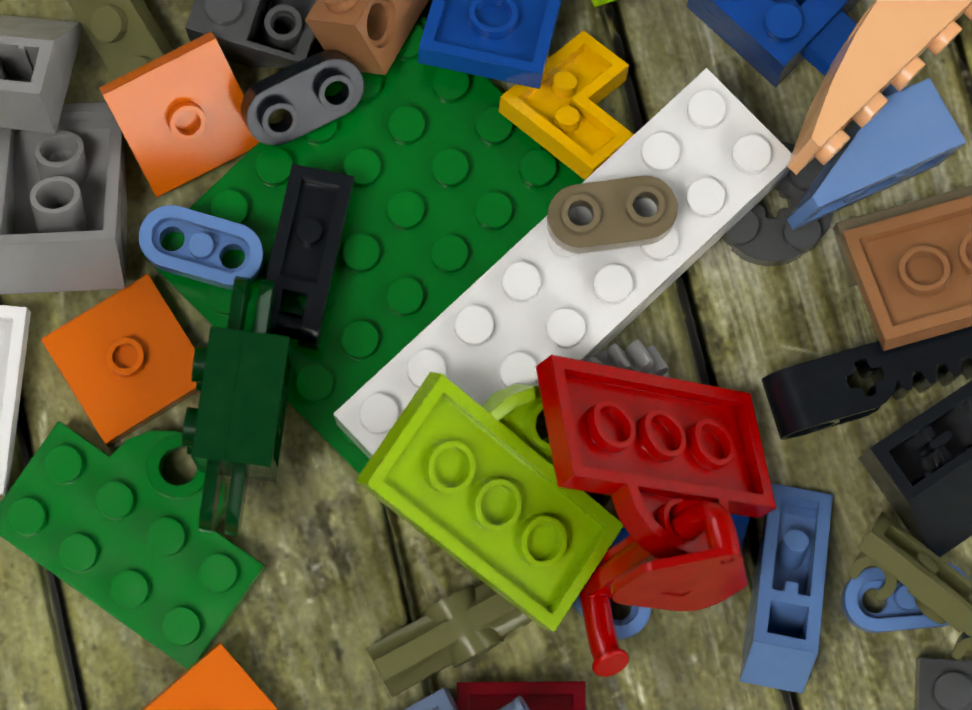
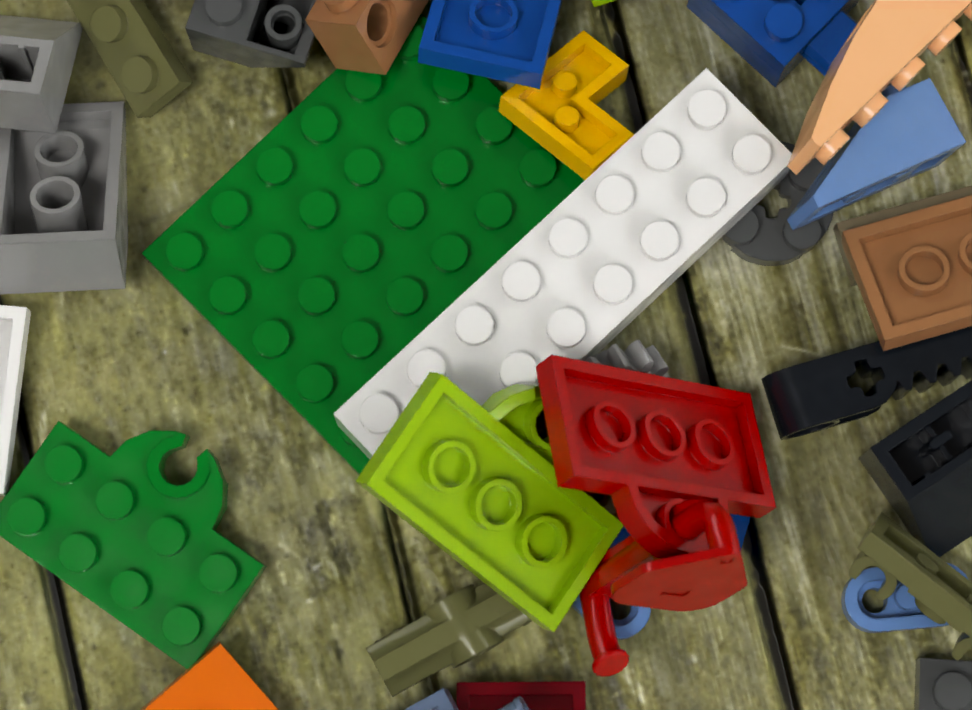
orange plate [41,274,198,447] -> none
orange plate [99,31,260,198] -> none
medium blue plate [139,205,265,290] -> none
dark green brick [182,276,294,536] -> none
black plate [241,50,364,146] -> none
black plate [266,164,355,350] -> none
dark tan plate [547,176,678,253] -> none
medium blue slope [739,483,833,694] -> none

